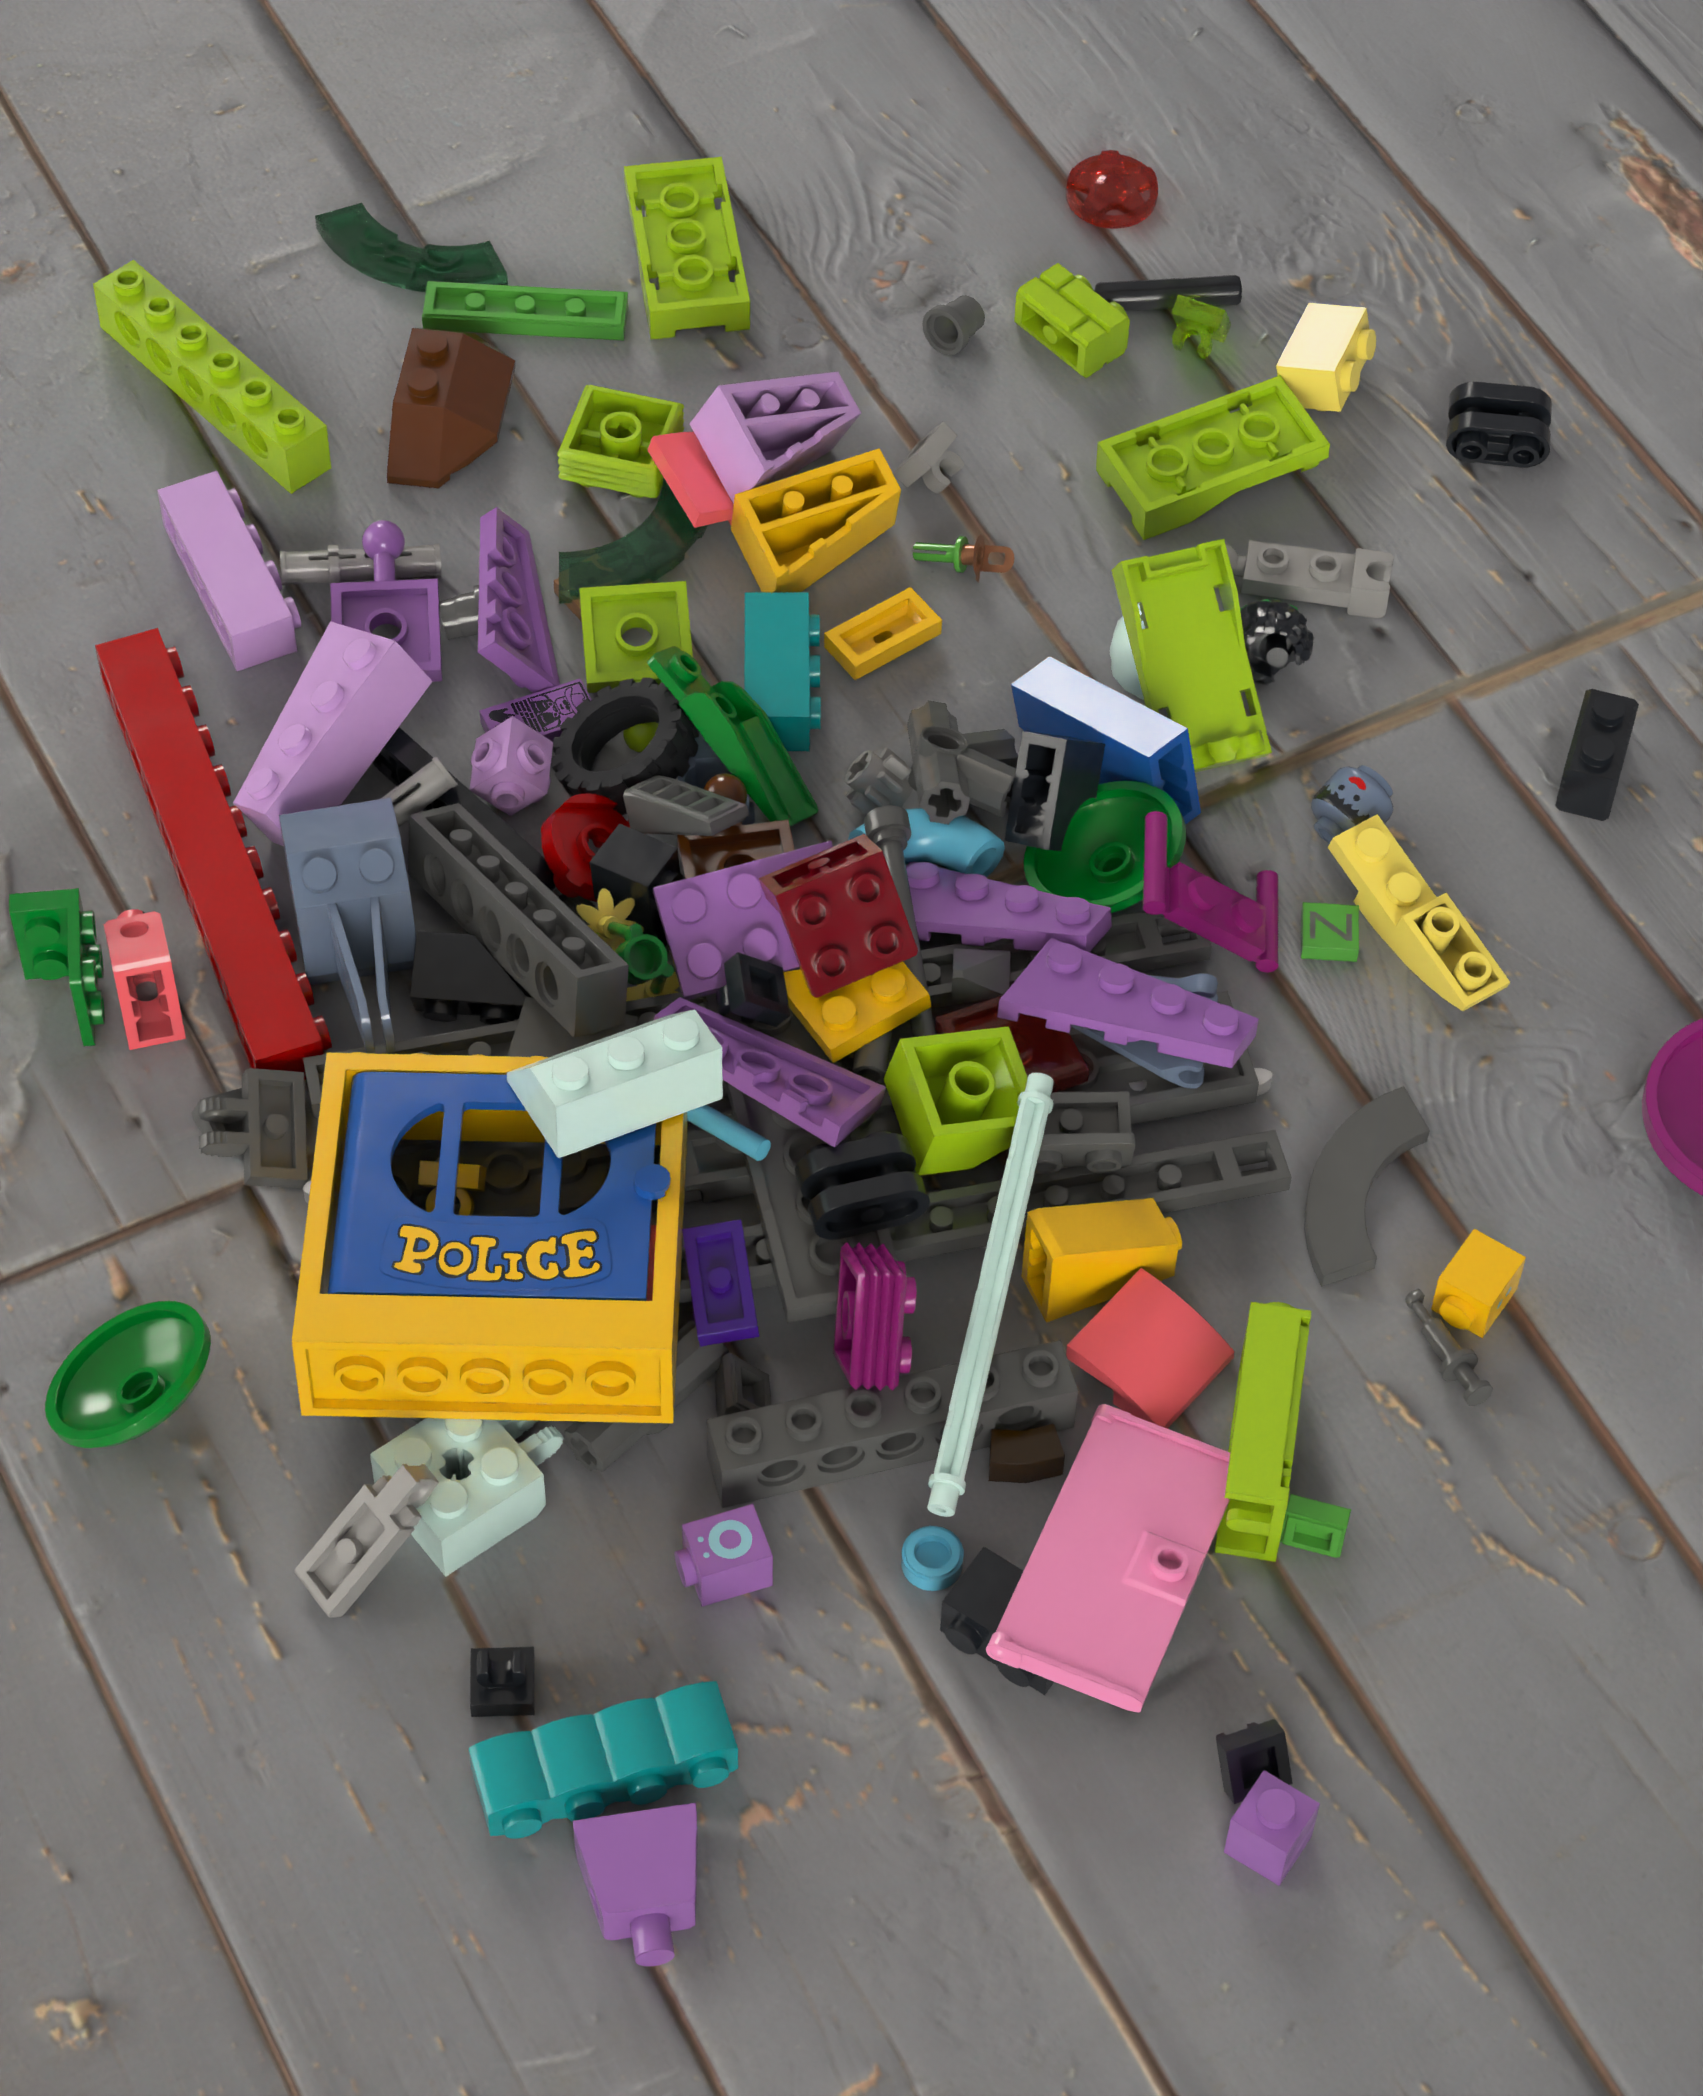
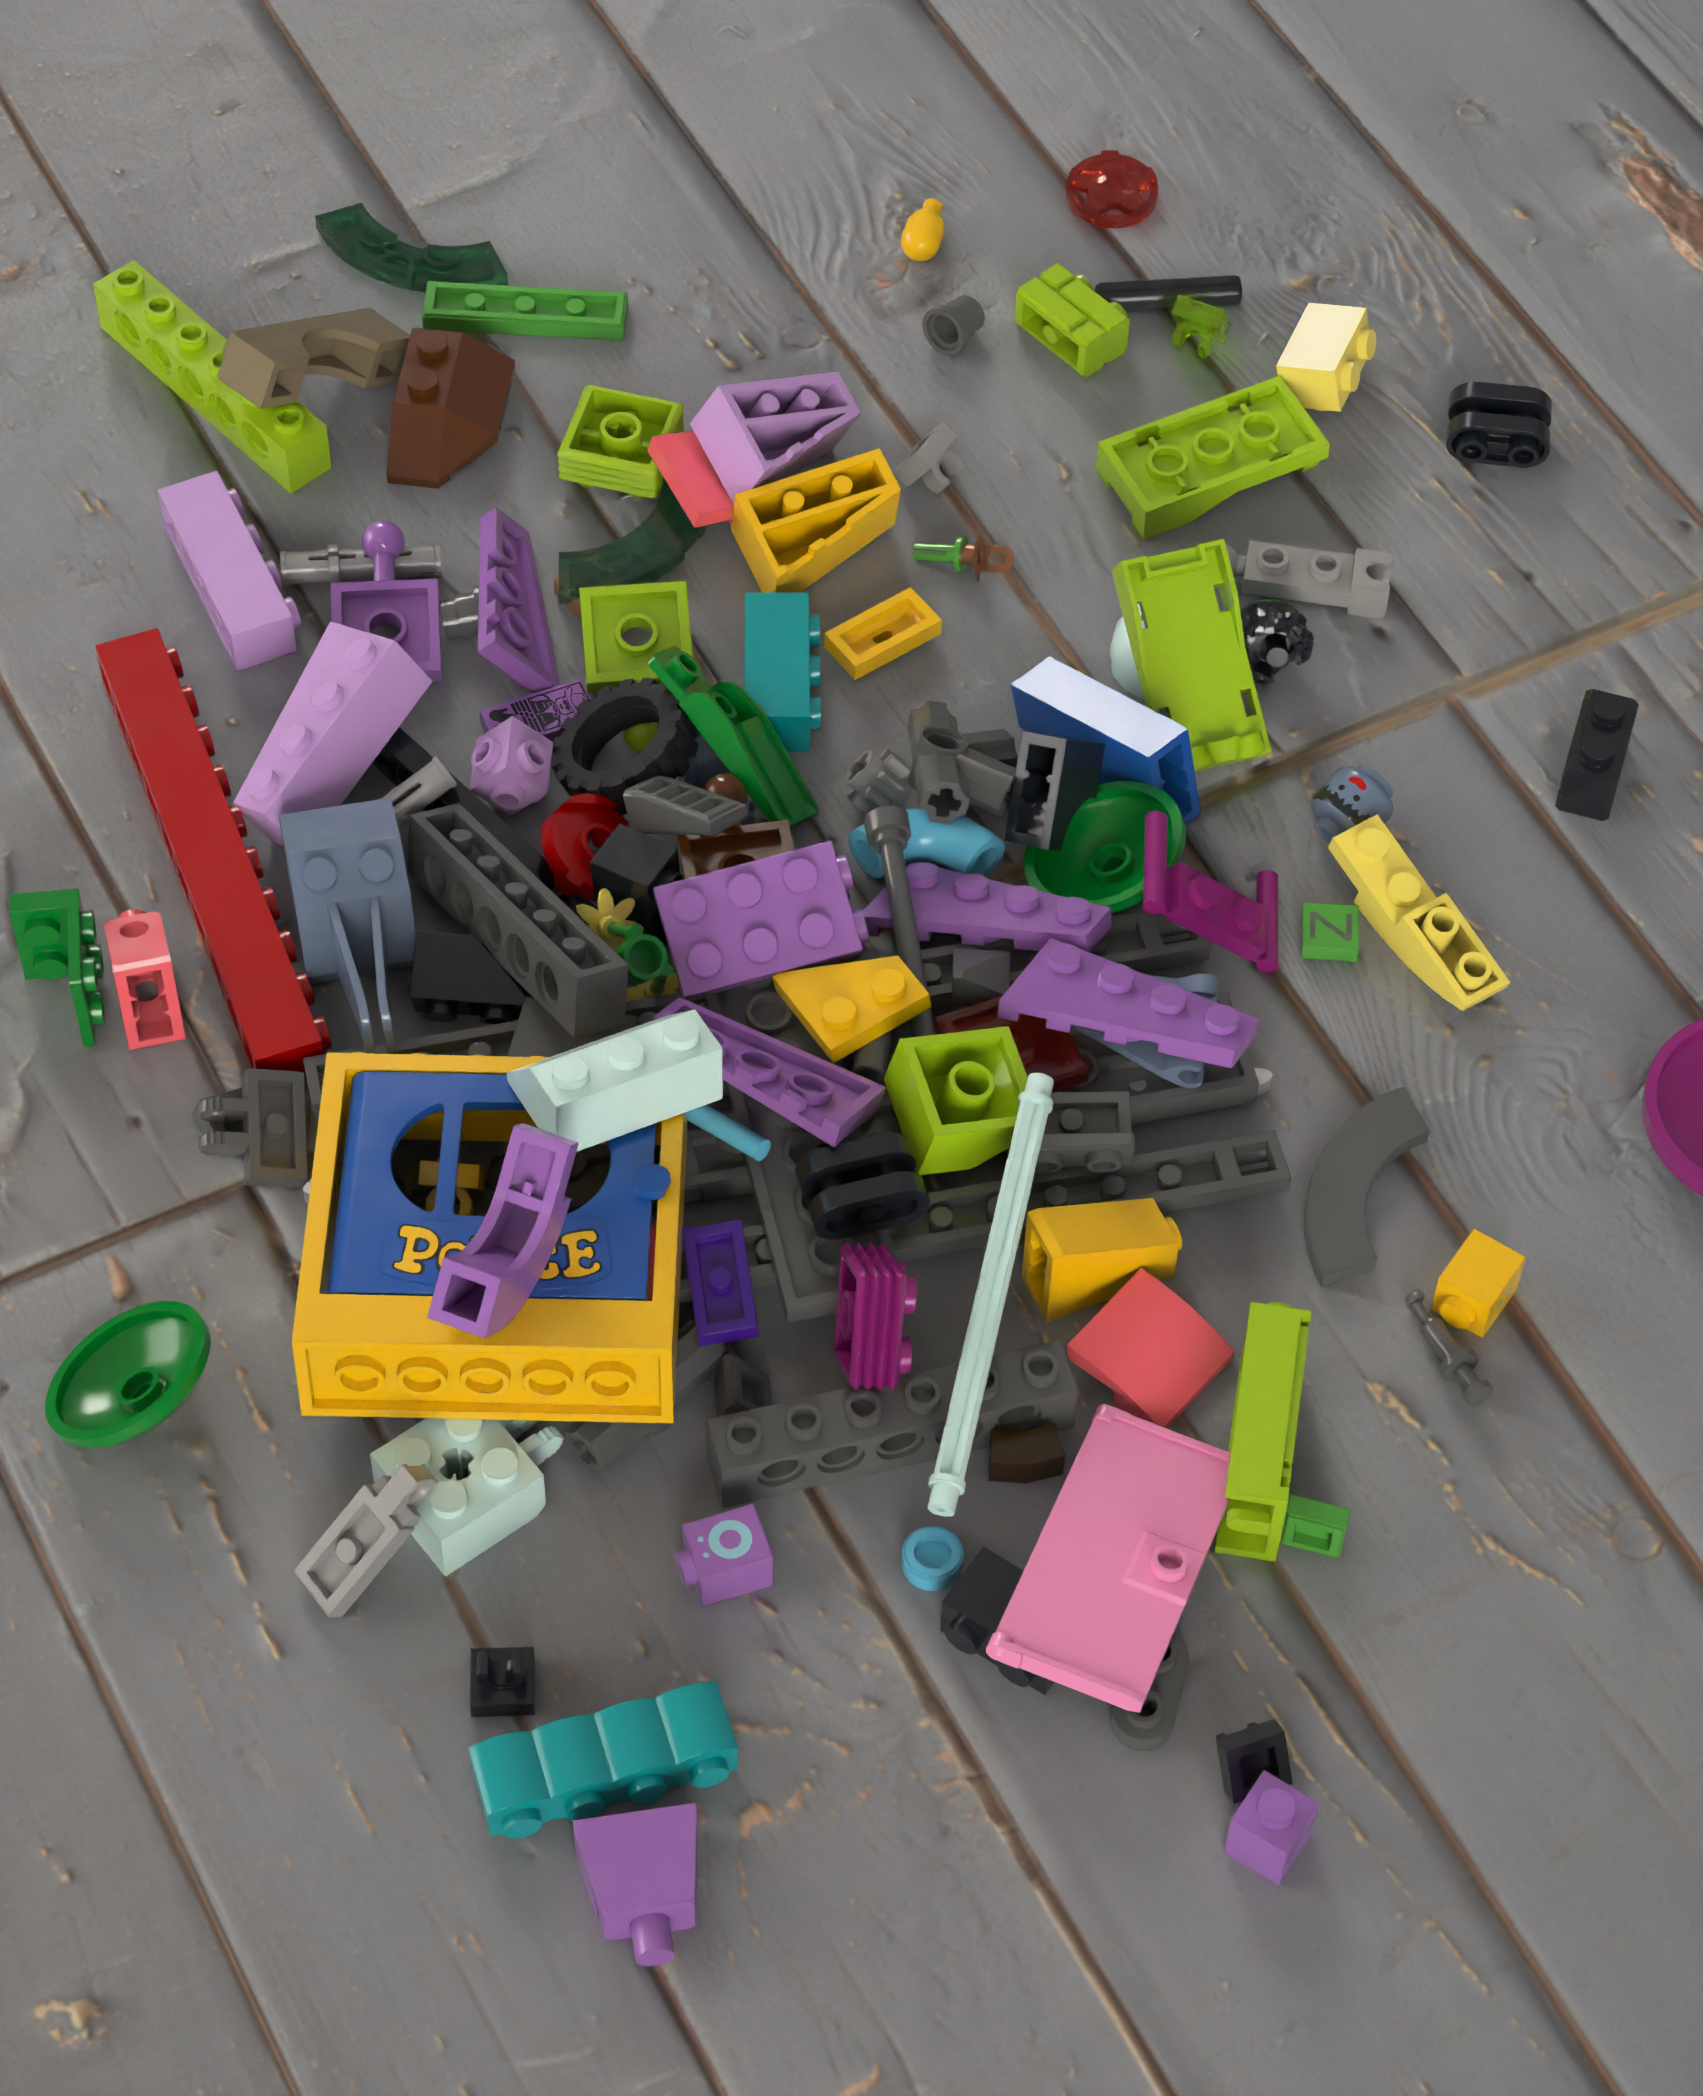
lime piece [624,157,750,340] -> none
black tile [716,952,790,1027] -> none
dark red bracket [759,834,918,998] -> none
none -> dark tan arch [217,308,410,409]
none -> medium lavender arch [427,1123,579,1339]
none -> yellow cylinder [901,198,945,262]
none -> dark grey plate [1110,1633,1189,1751]

